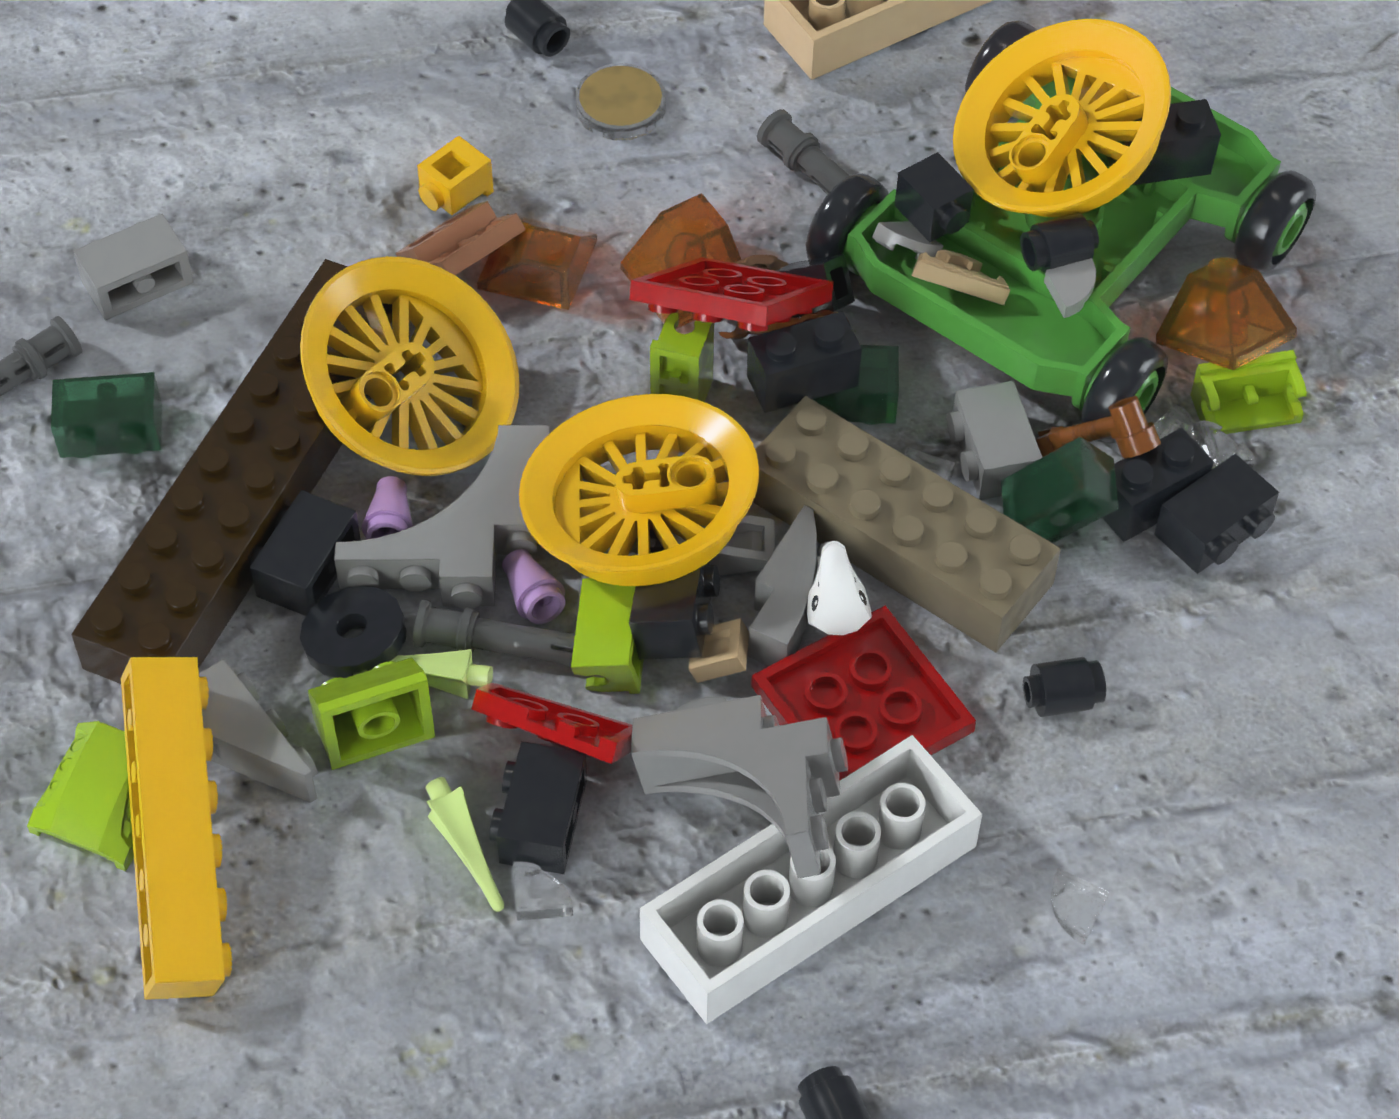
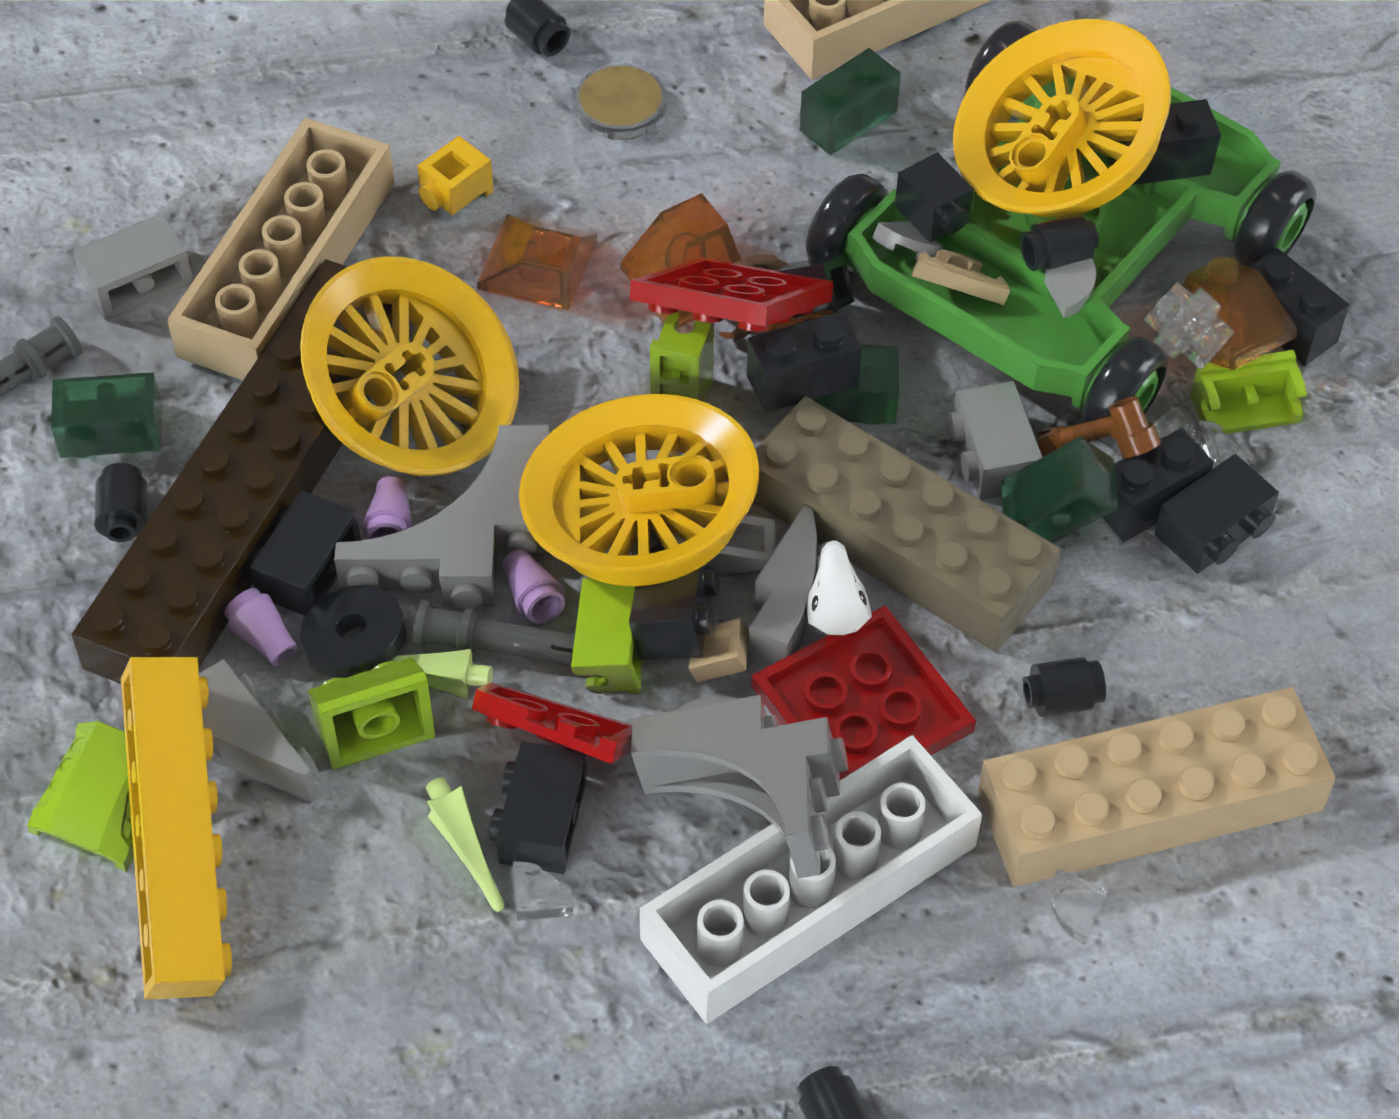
nougat slope [395,201,526,276] -> none
dark grey pin [757,109,850,194] -> none
none -> black brick [94,463,148,542]
none -> tan brick [167,118,395,380]
none -> lavender cone [224,588,298,667]
none -> clear green brick [799,48,901,156]
none -> tan brick [977,687,1336,887]
none -> clear brick [1144,282,1235,370]
none -> black brick [1234,247,1350,366]

